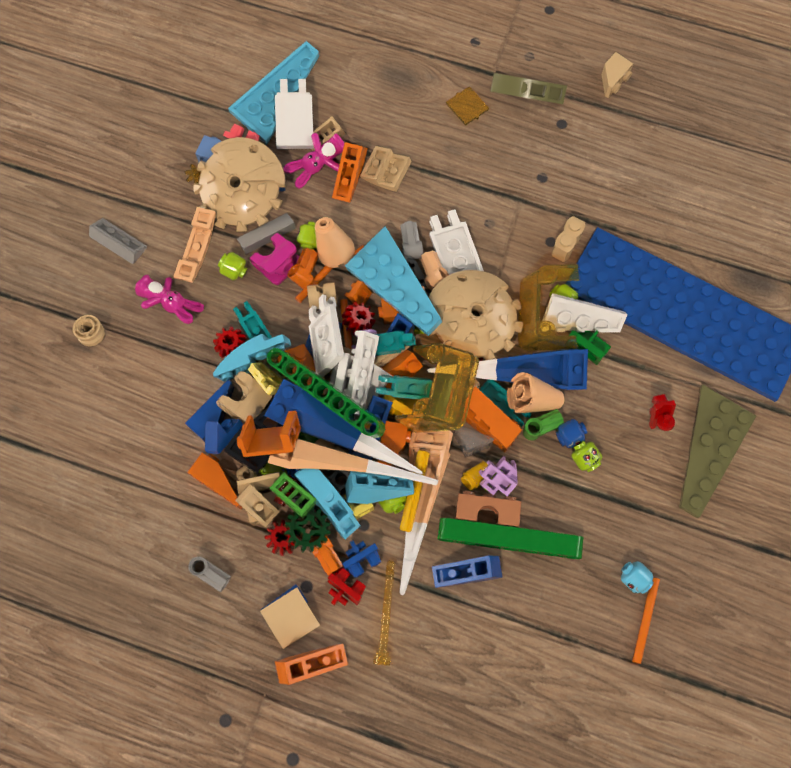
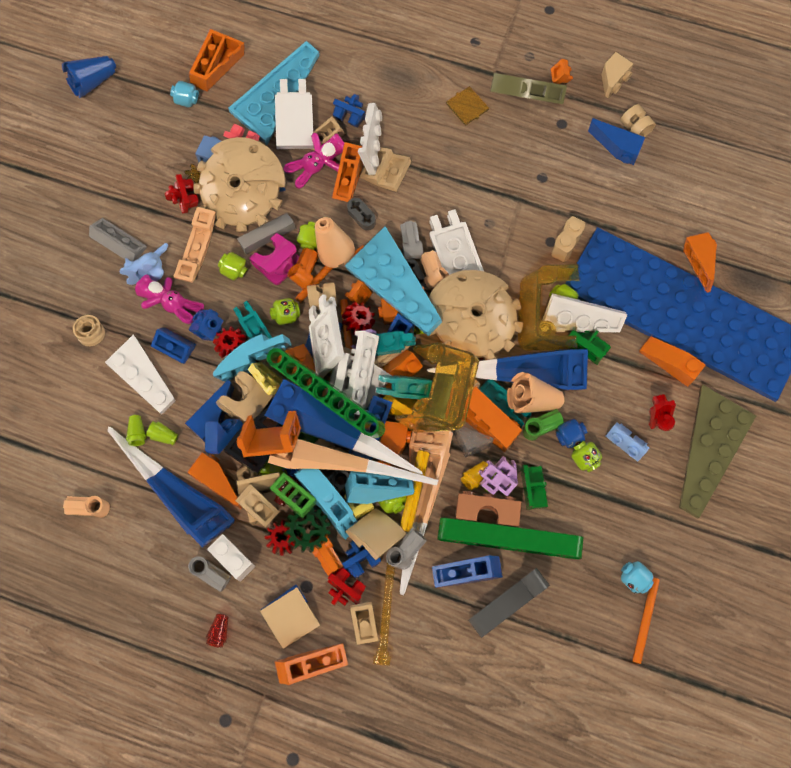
none -> blue cone [62,56,116,98]
none -> light nougat piece [63,496,110,518]
none -> white wing [105,334,176,415]
none -> blue plate [108,427,235,548]
none -> light blue animal [119,243,168,285]
none -> lime cone [126,415,147,446]
none -> lime cone [146,421,179,445]
none -> blue slope [151,327,196,364]
none -> red hips [165,174,198,214]
none -> medium azure head [170,81,199,107]
none -> orange wedge [189,29,244,91]
none -> blue brick [189,309,224,341]
none -> clear red cone [205,614,229,648]
none -> white brick [207,534,255,582]
none -> lime head [270,298,300,325]
none -> blue hips [333,94,366,128]
none -> tan slope [346,508,407,560]
none -> dark grey beam [347,198,376,230]
none -> tan slope [350,602,378,645]
none -> white wing [358,103,382,175]
none -> light grey piece [386,528,427,570]
none -> dark grey beam [468,568,550,638]
none -> green panel [520,465,548,510]
none -> orange tile [551,59,573,84]
none -> blue slope [588,118,645,165]
none -> light blue hinge [606,422,649,462]
none -> tan wheel [620,104,656,137]
none -> orange slope [639,336,706,387]
none -> orange slope [683,232,717,293]

